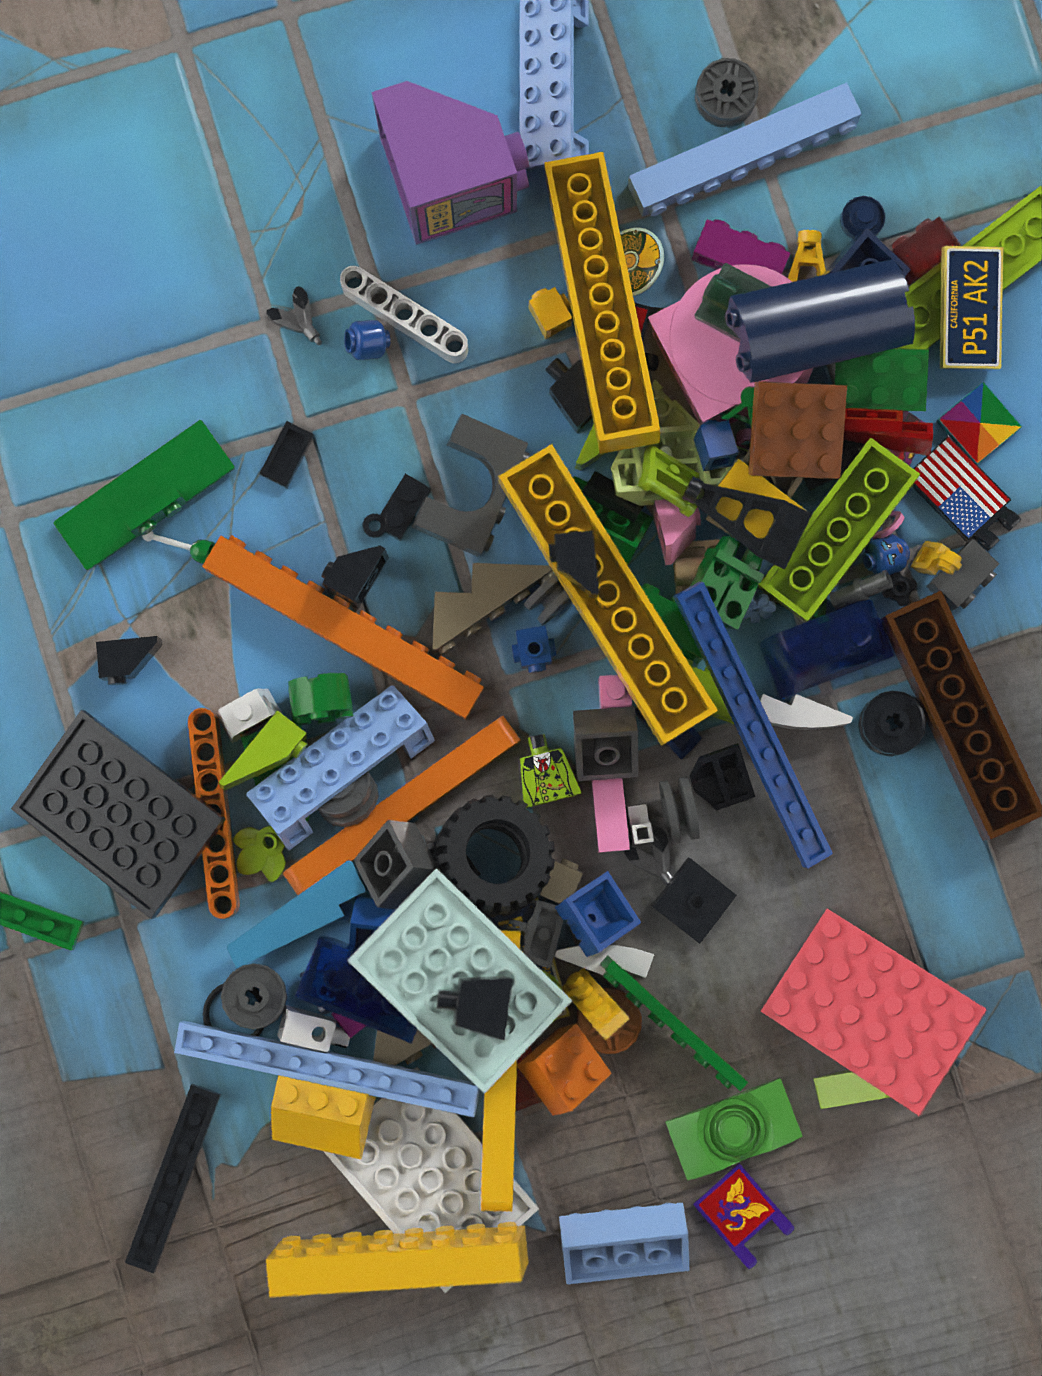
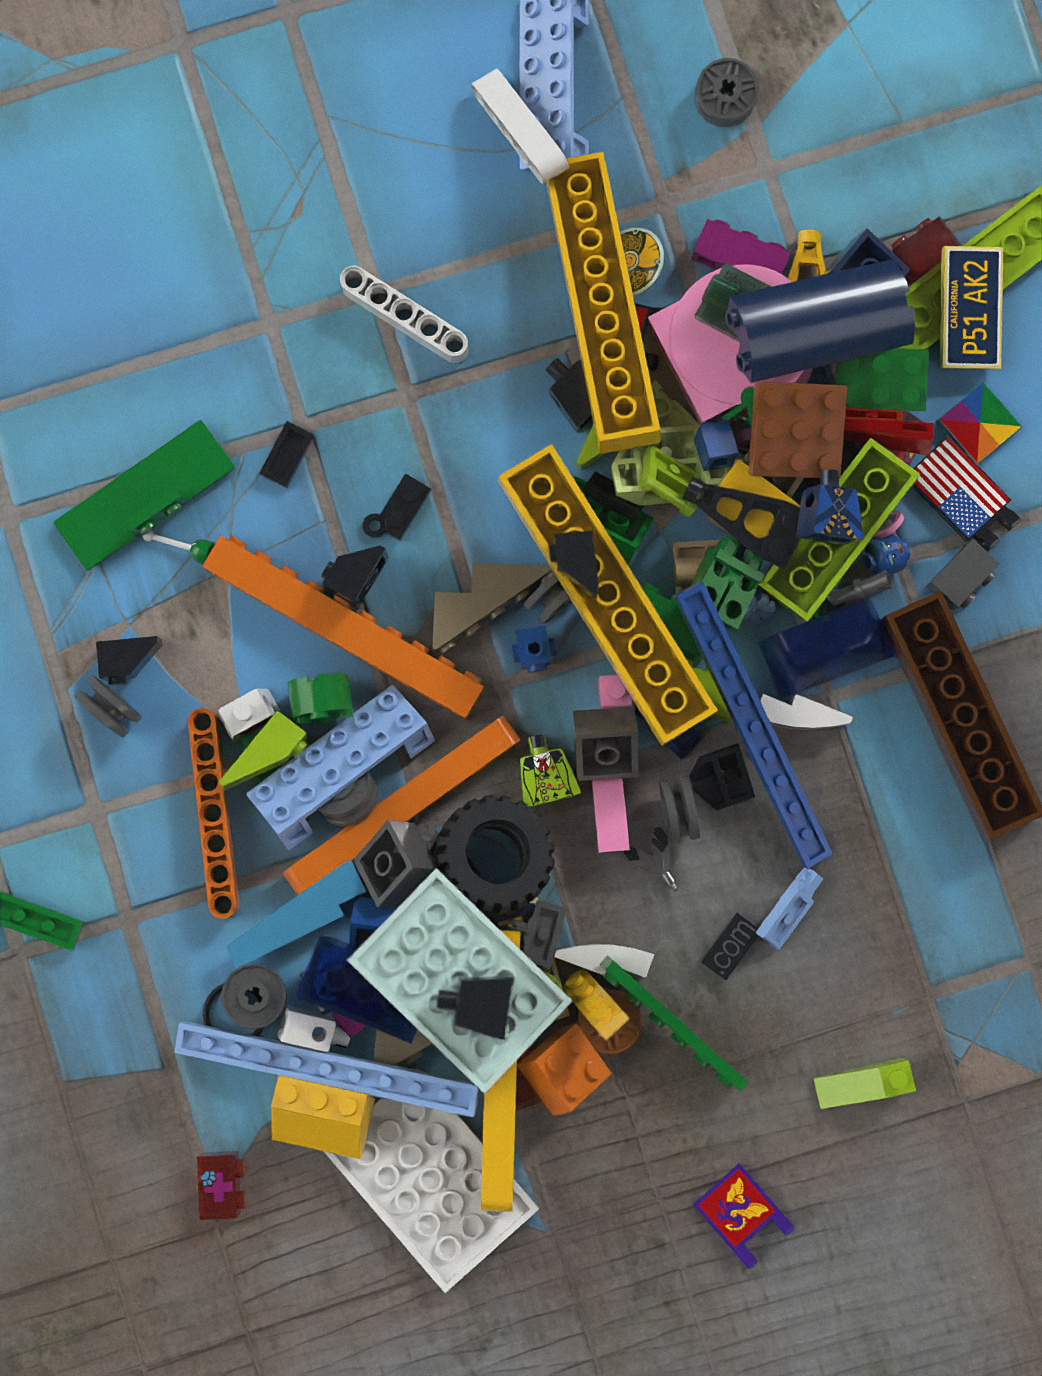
black plate [11,710,226,919] -> none
black plate [125,1084,221,1274] -> none
lime plate [233,826,286,882] -> none
flat silver piece [266,286,322,345] -> none
yellow brick [266,1222,529,1297] -> none
blue head [344,320,391,360] -> none
medium lavender slope [371,81,529,245] -> none
dark grey arch [412,414,529,557] -> none
yellow brick [529,287,572,339] -> none
dark tan brick [540,858,583,904] -> none
blue brick [554,871,641,957] -> none
light blue slope [559,1202,690,1285] -> none
light blue brick [627,82,862,217] -> none
white piece [627,804,654,845] -> none
black plate [651,857,737,944] -> none
bright pink slope [654,499,701,565] -> none
bright green slope [665,1078,803,1181] -> none
coral plate [761,909,987,1117] -> none
dark blue plate [840,196,886,239] -> none
black wheel [858,690,926,757] -> none
black plate [881,572,917,606] -> none
yellow plate [910,541,962,575] -> none
none -> dark grey wheel [74,675,142,738]
none -> clear red brick [197,1151,246,1220]
none -> white beam [471,68,569,184]
none -> black tile [701,912,759,980]
none -> light blue hinge [756,868,823,950]
none -> dark blue torso [796,469,863,545]

